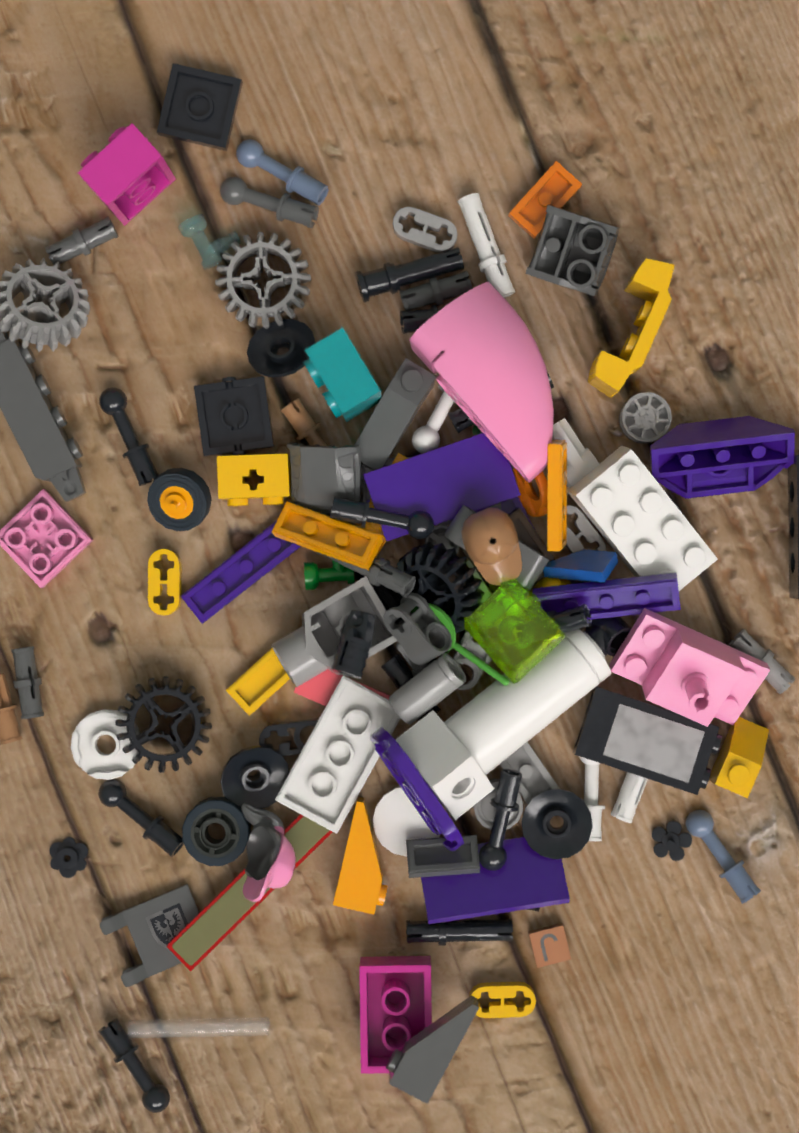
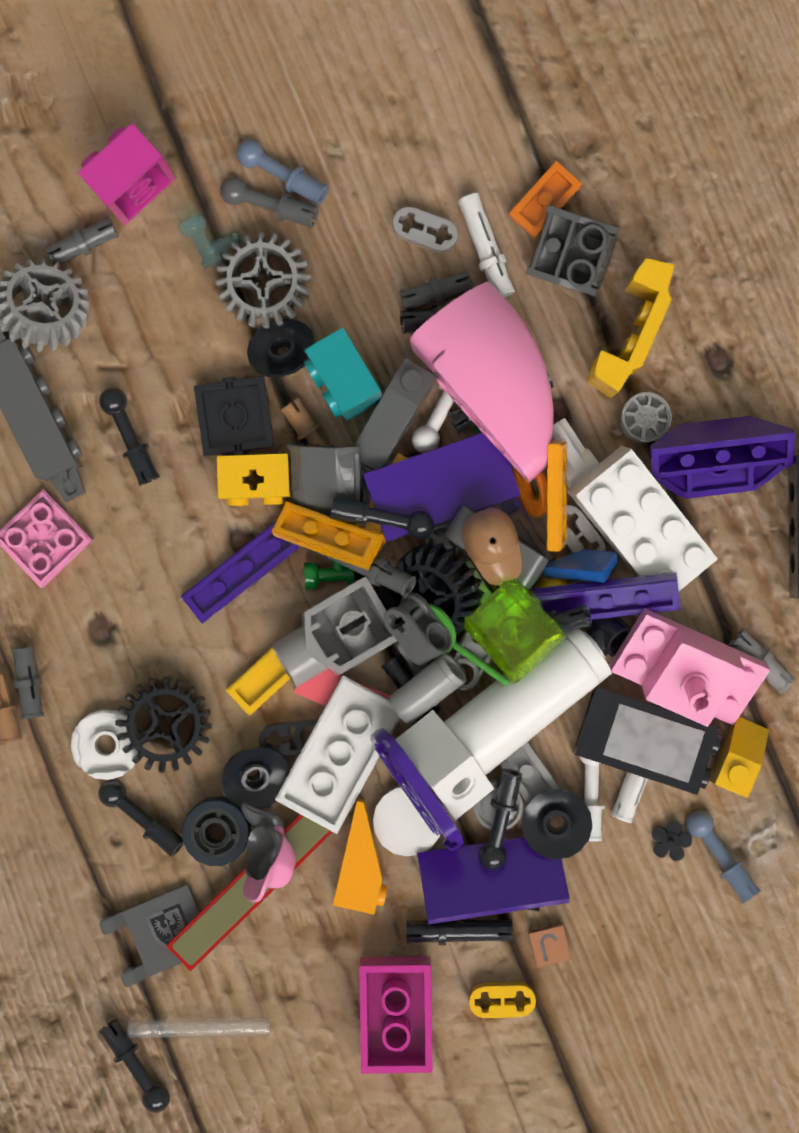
black plant [49,837,89,878] -> none
black wheel [147,468,212,531] -> none
yellow beam [148,549,182,616] -> none
black plate [157,63,243,151] -> none
black hinge [330,610,376,679] -> none
black pin [355,247,464,302] -> none
dark grey slope [386,995,479,1104] -> none
dark grey tile [406,835,480,878] -> none

